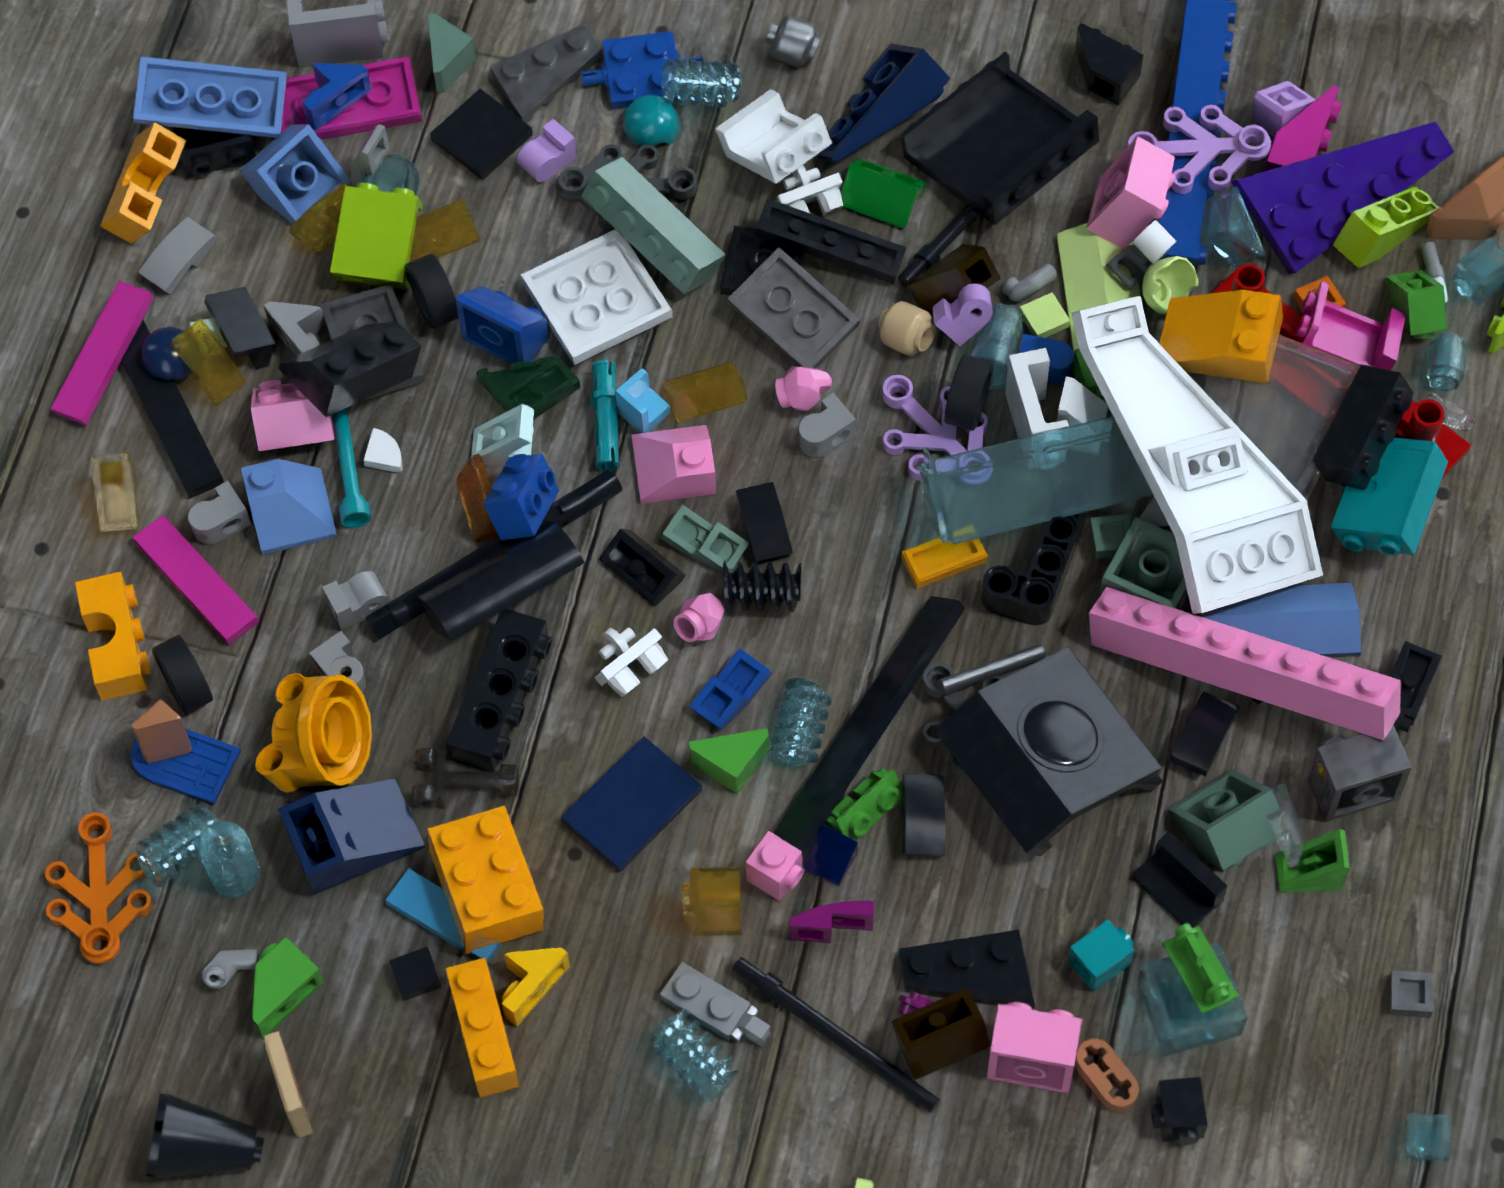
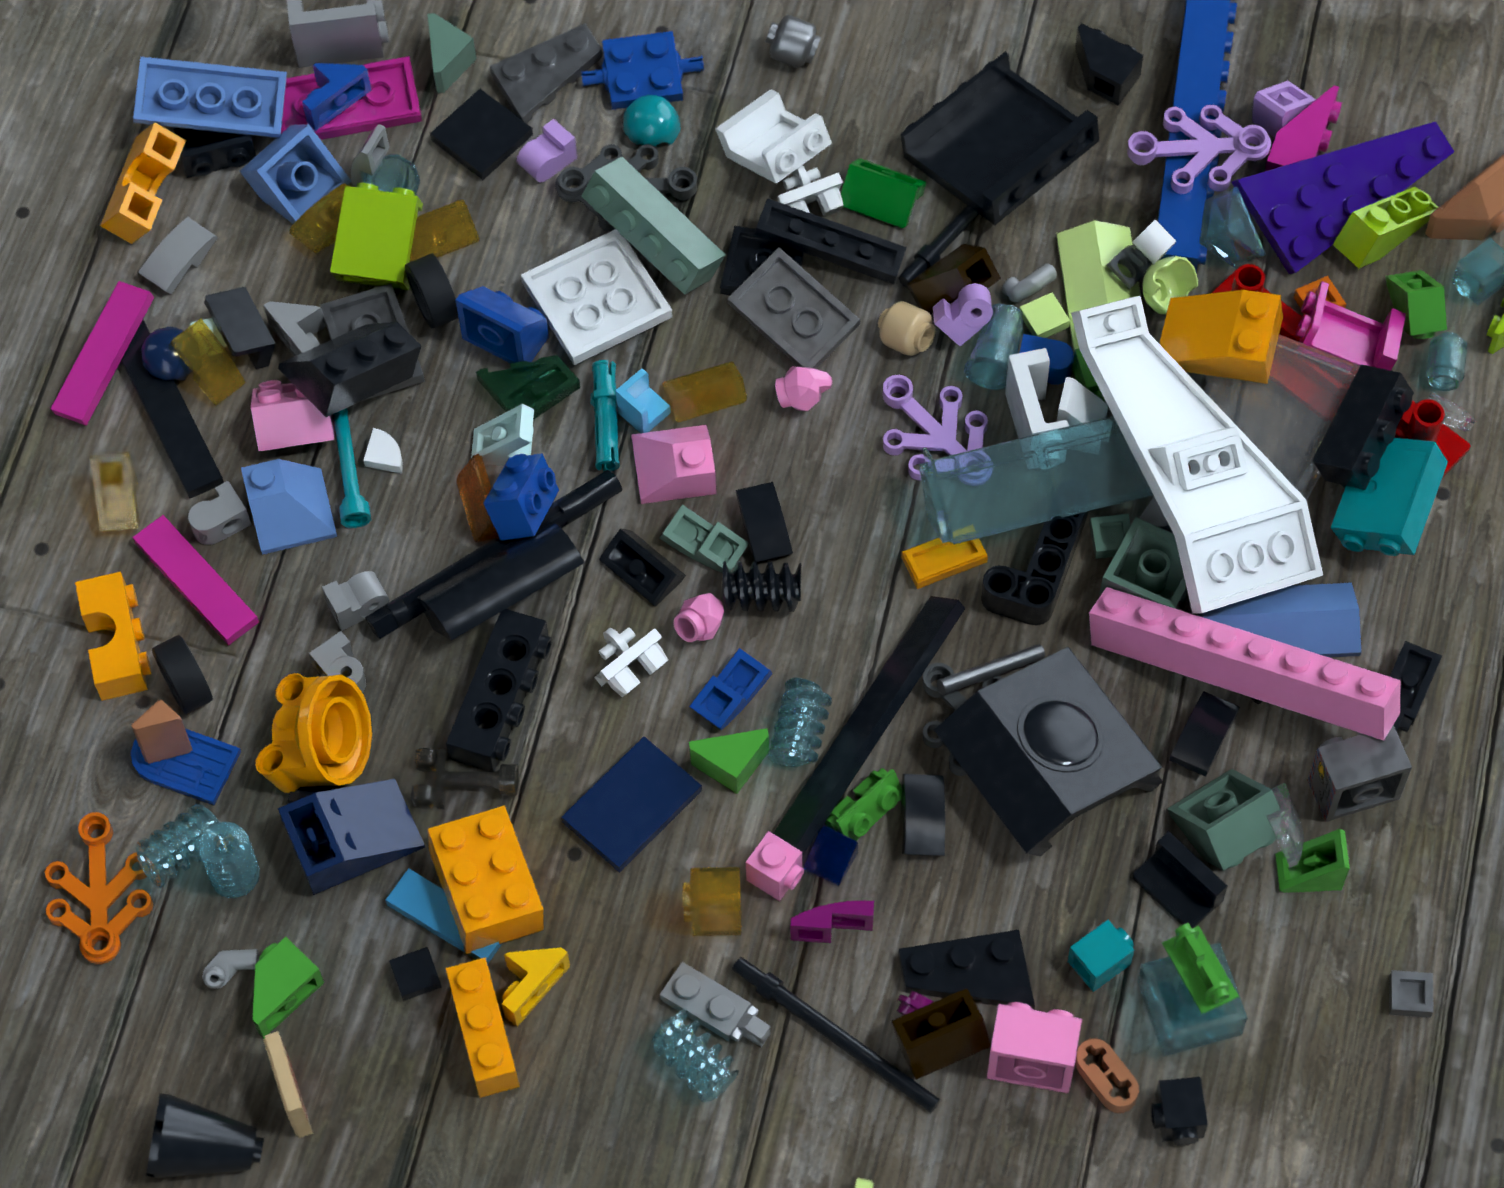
clear light blue piece [661,58,742,108] -> none
light grey leg [799,393,856,457] -> none
dark blue wedge [817,44,951,163] -> none
black tyre [944,354,994,431] -> none
bright pink brick [1086,136,1175,249] -> none
clear light blue plate [1405,1113,1451,1161] -> none
light grey piece [1421,242,1448,303] -> none

